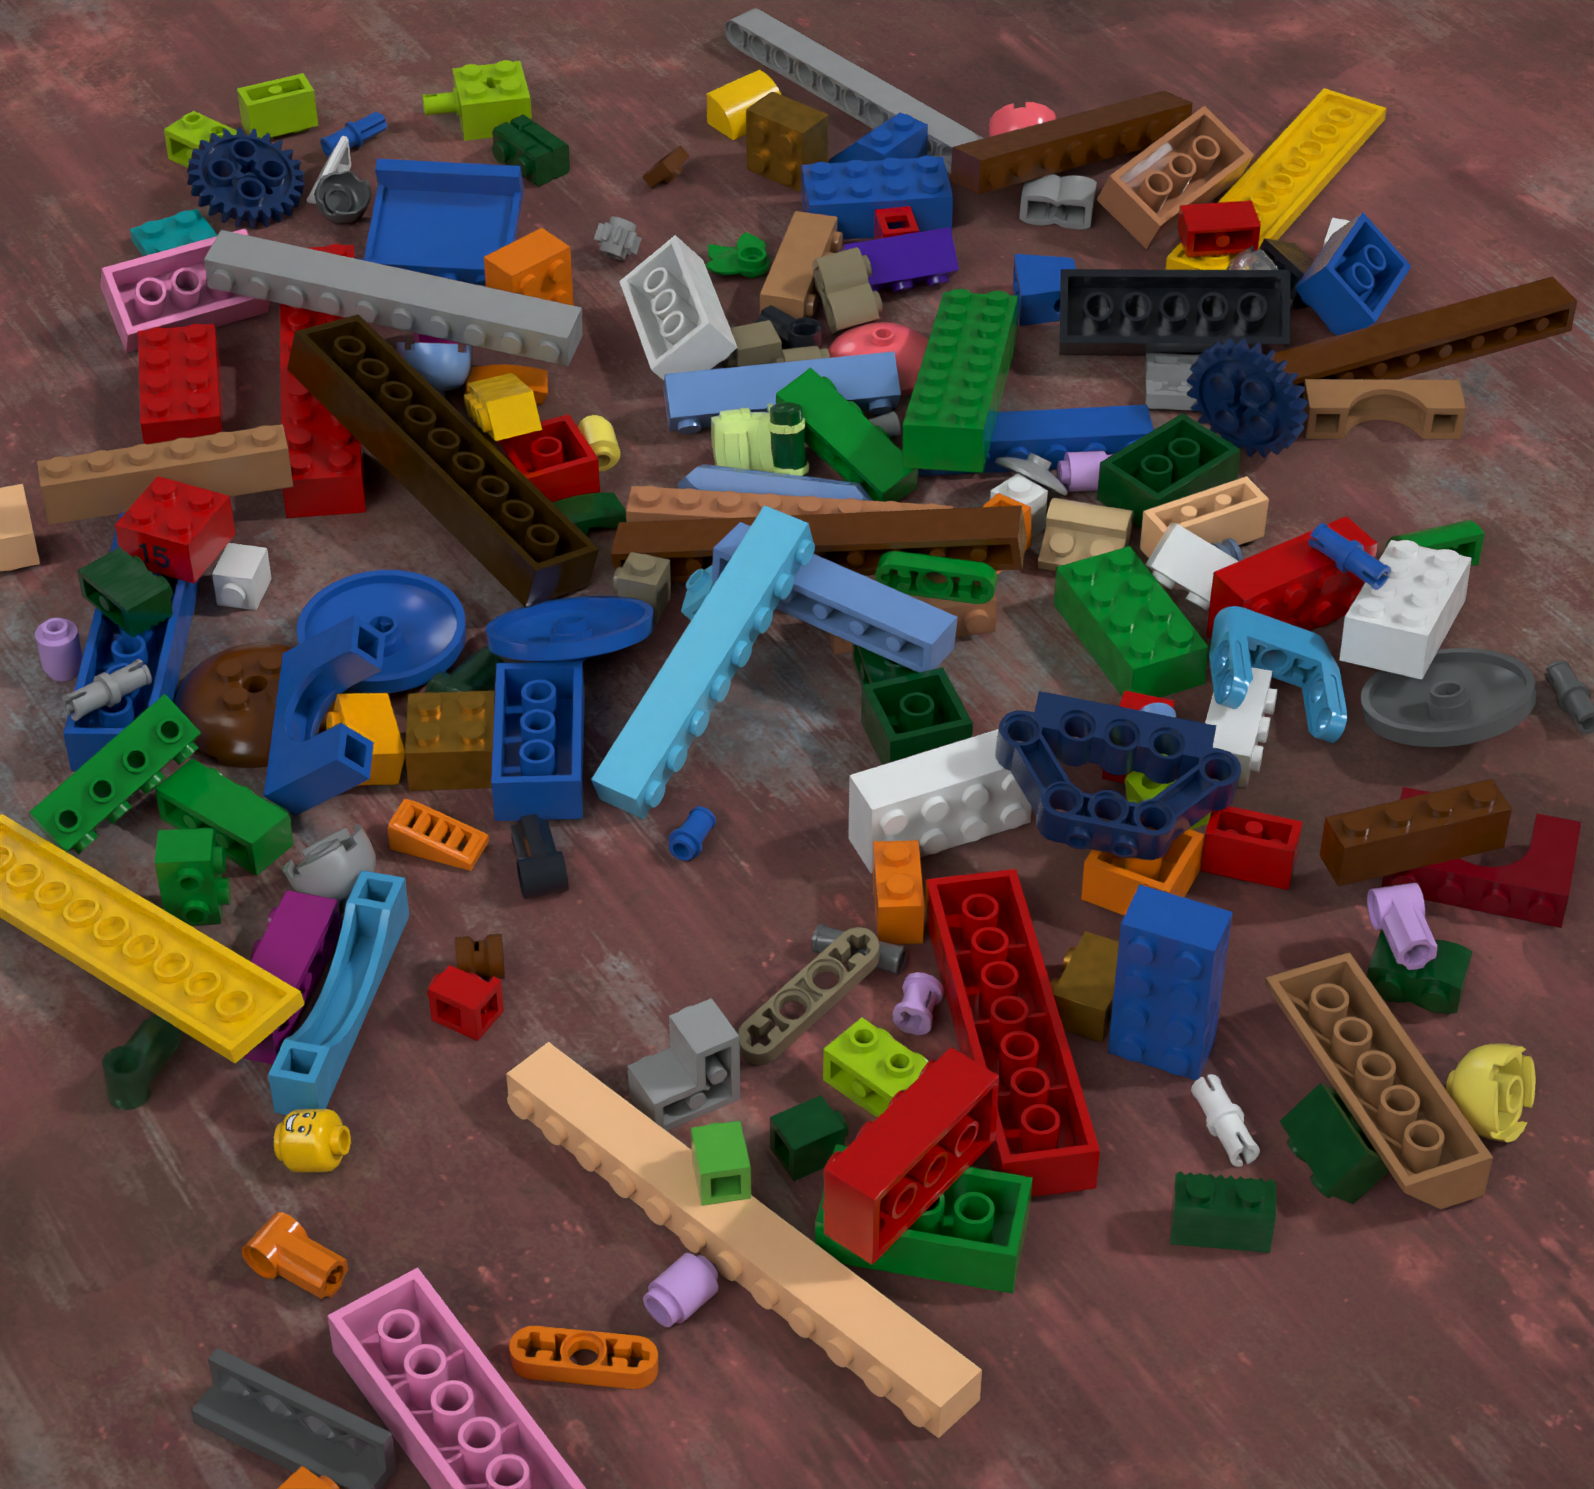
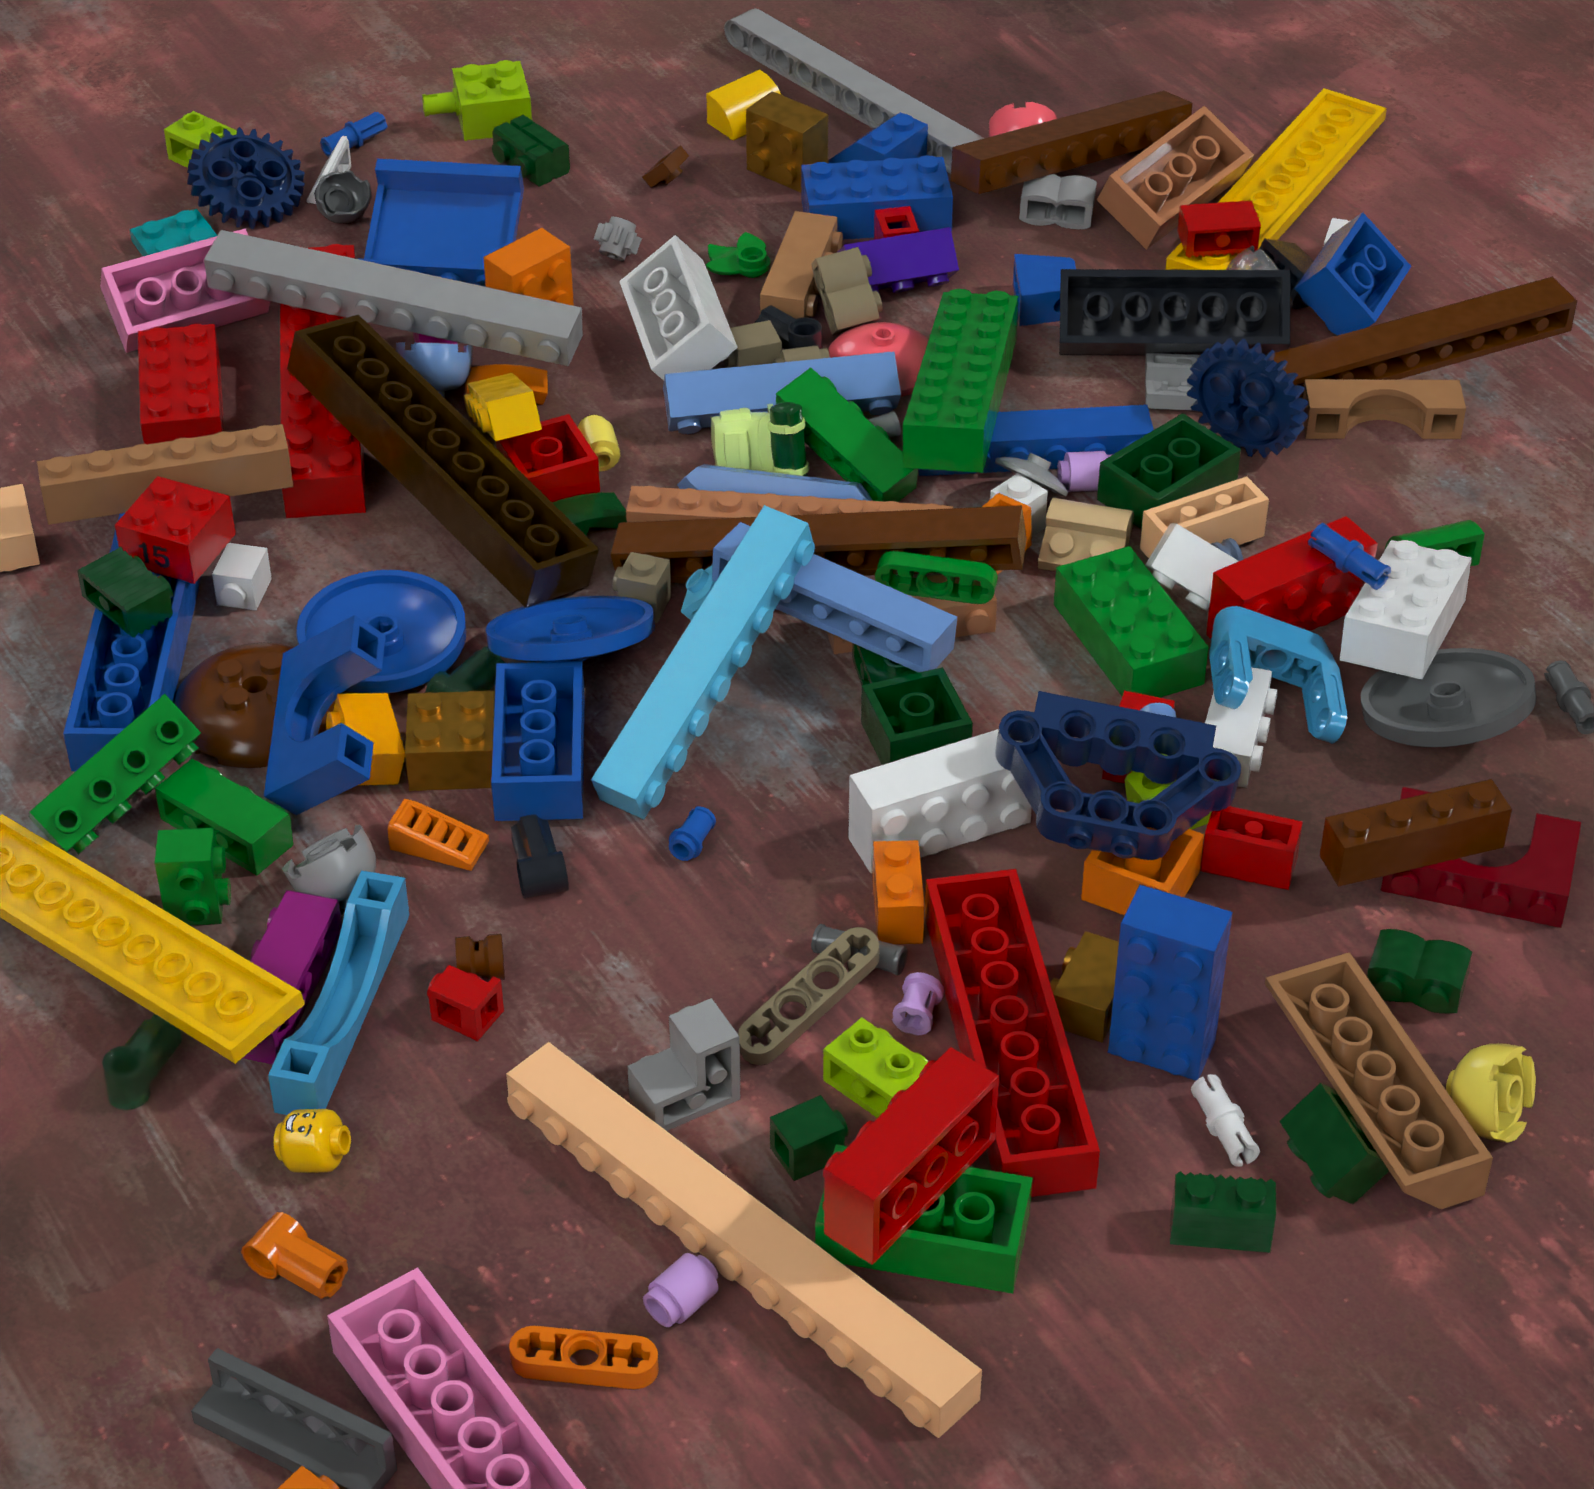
lavender brick [35,618,83,681] -> none
light grey pin [62,659,152,721] -> none
lime brick [237,73,318,139] -> none
bright green brick [691,1121,751,1206] -> none
lavender piece [1367,883,1438,970] -> none

